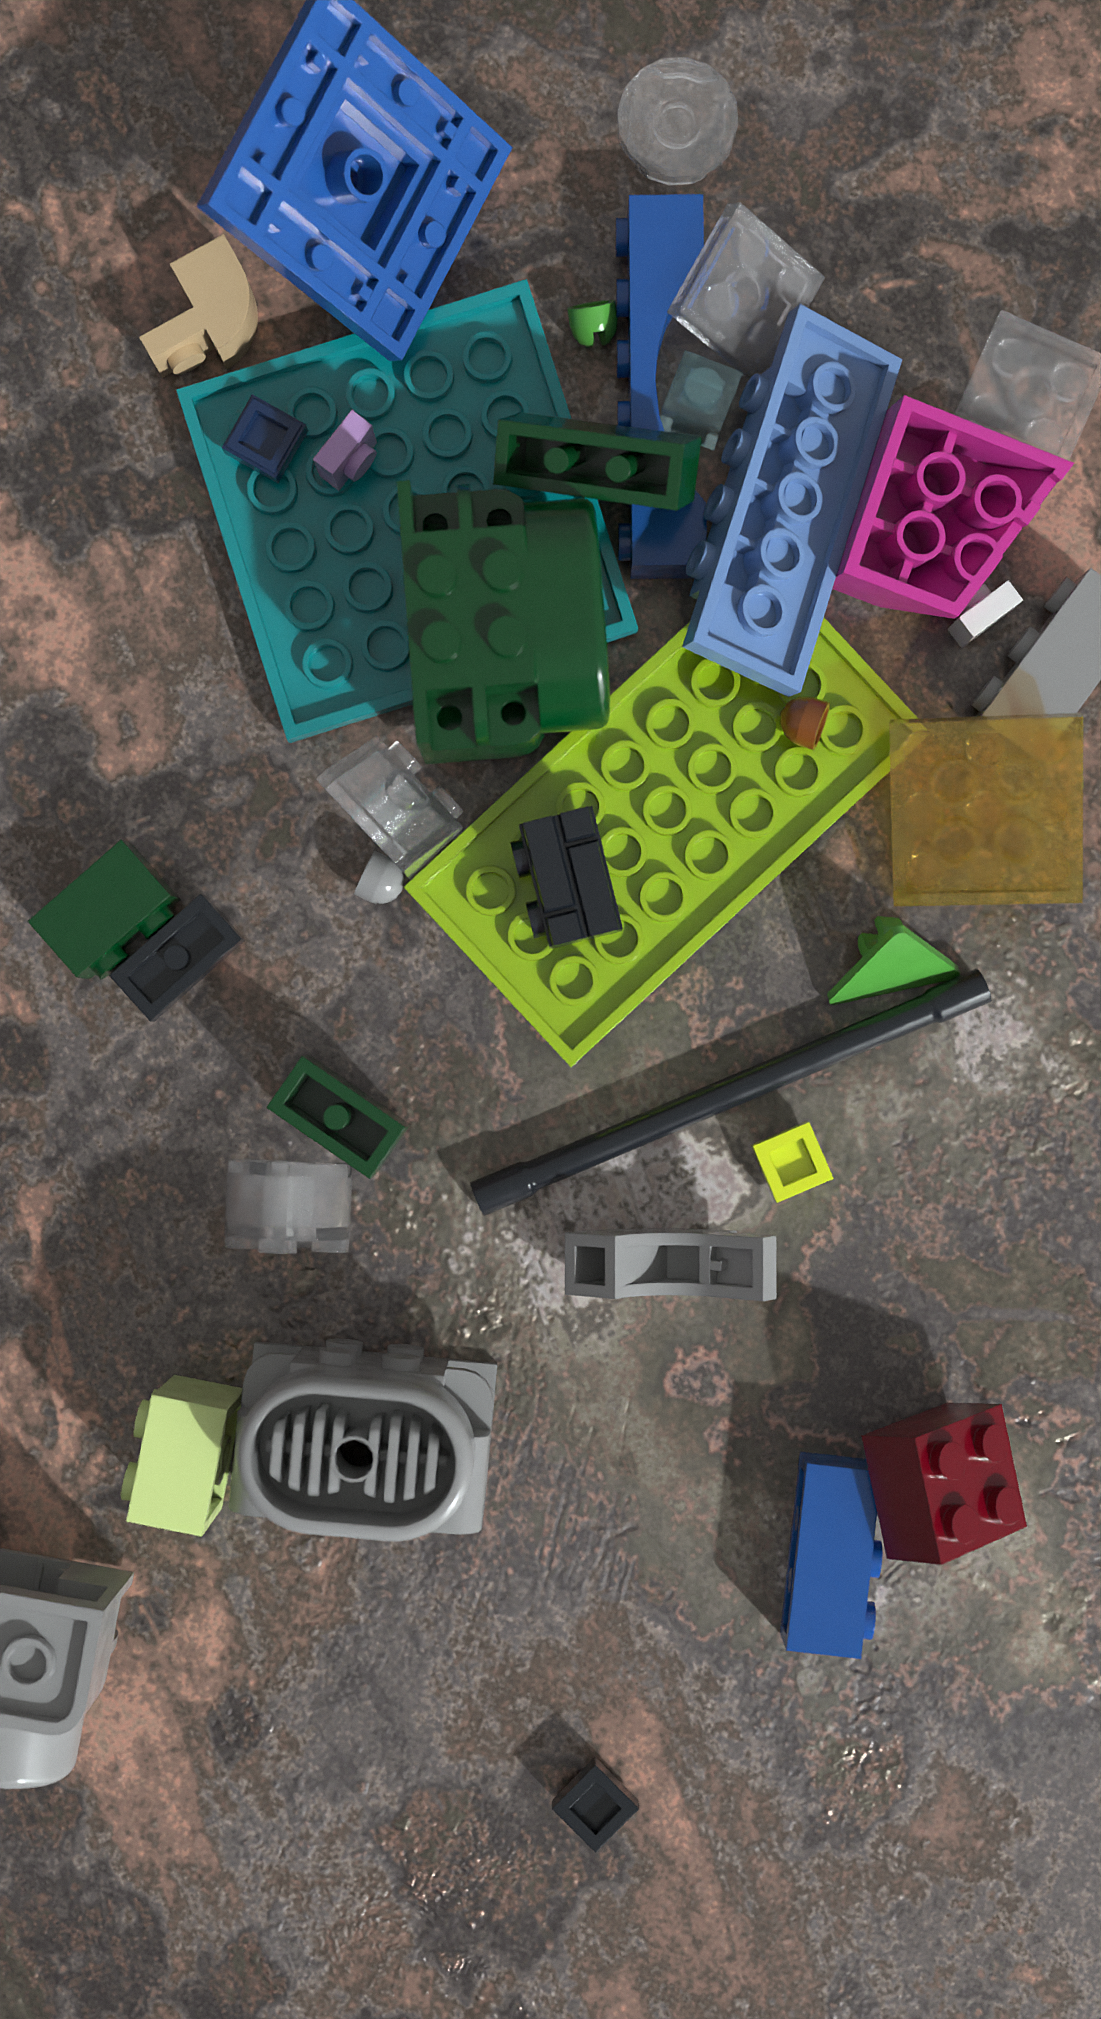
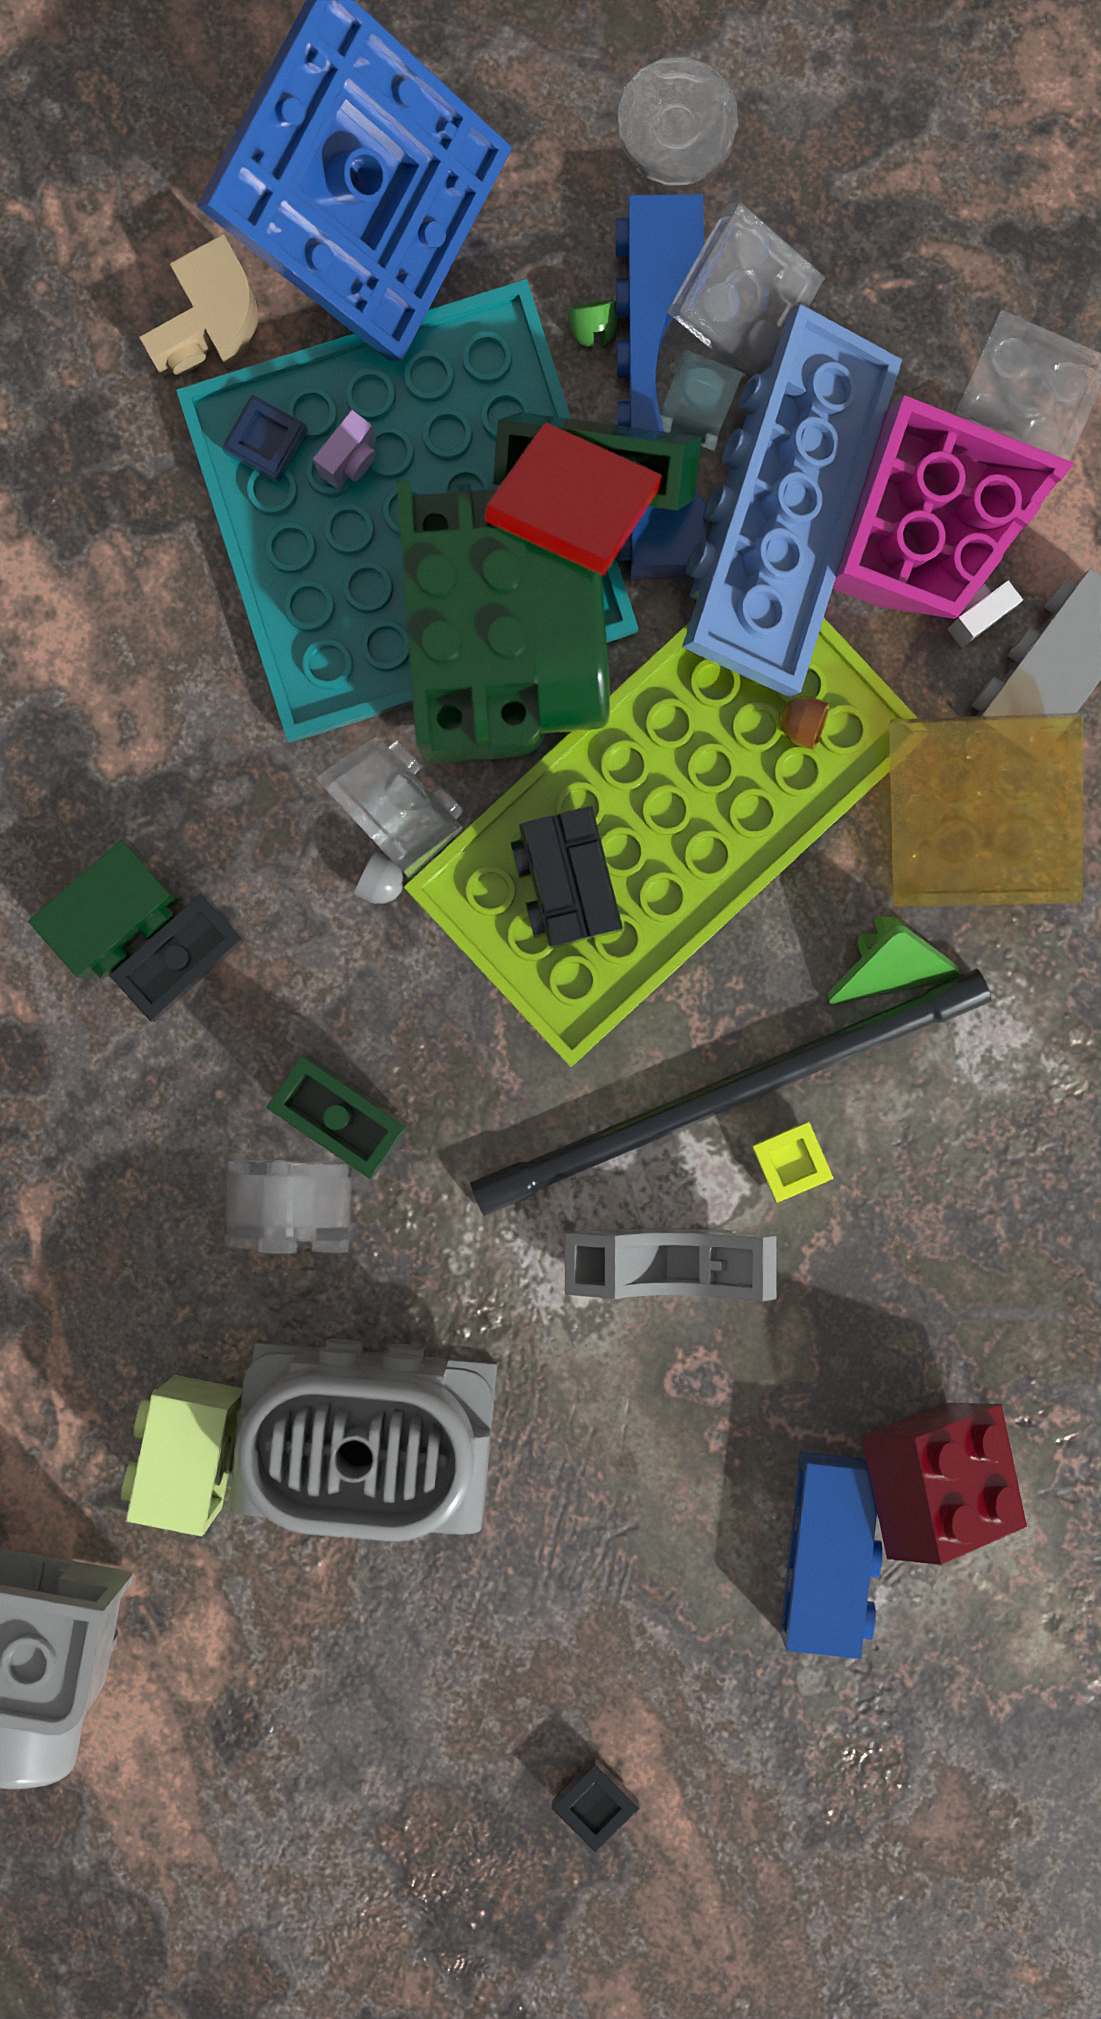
none -> red tile [485,422,662,575]

